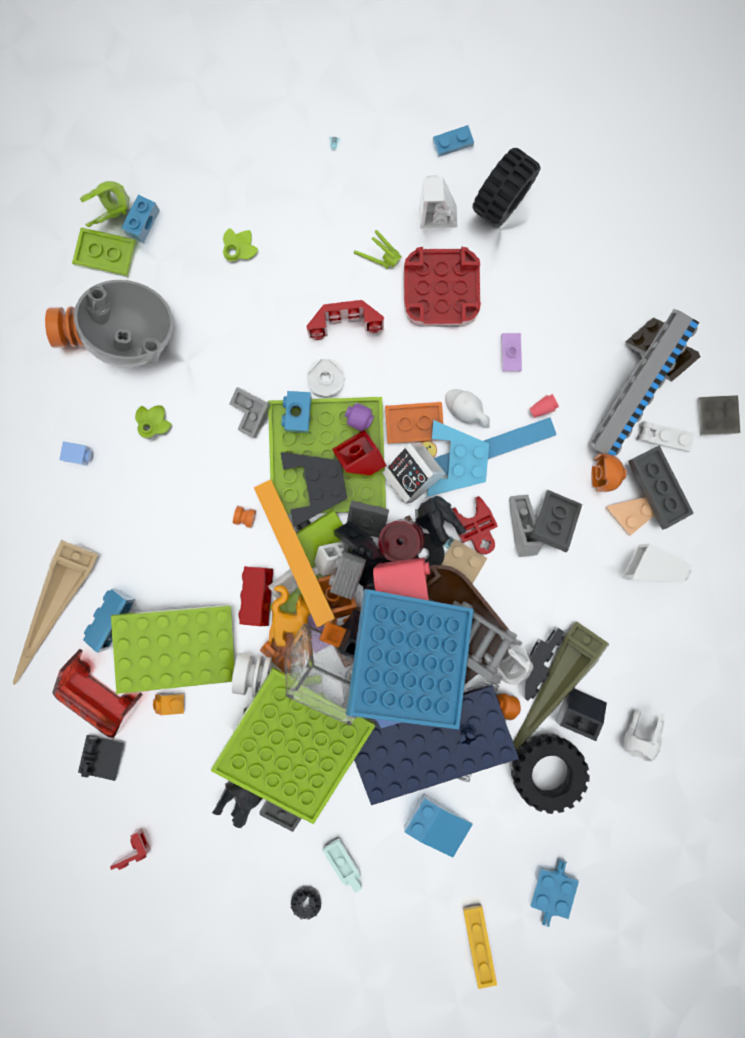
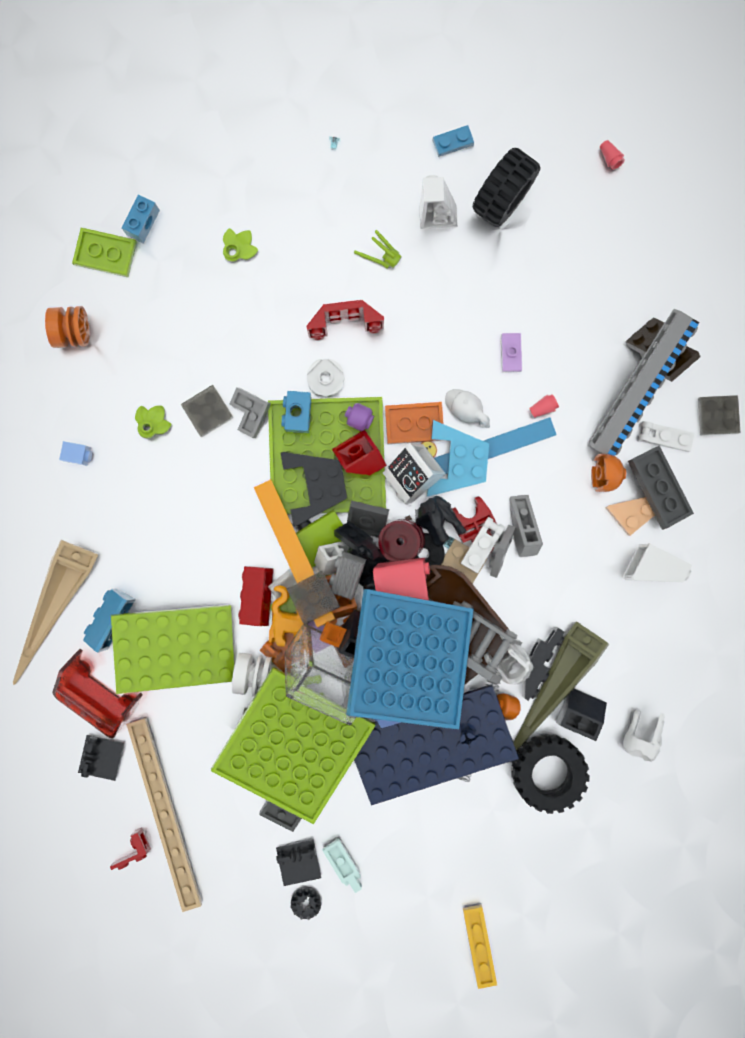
light grey piece [74,279,174,367] -> none
lime piece [80,181,130,228] -> none
light orange bracket [153,694,184,716] -> none
black piece [212,781,263,829] -> none
orange wheel [232,505,256,529] -> none
dark azure slope [403,793,473,858] -> none
red plate [404,246,481,326] -> none
dark azure plate [530,859,579,927] -> none
dark grey tile [531,489,583,553] -> none
none -> tan plate [126,717,202,912]
none -> clear smoke plate [180,384,234,438]
none -> black hinge [276,839,322,886]
none -> clear smoke plate [287,571,340,625]
none -> white plate [460,517,505,573]
none -> light grey plate [489,525,516,578]
none -> coral cone [599,140,625,170]

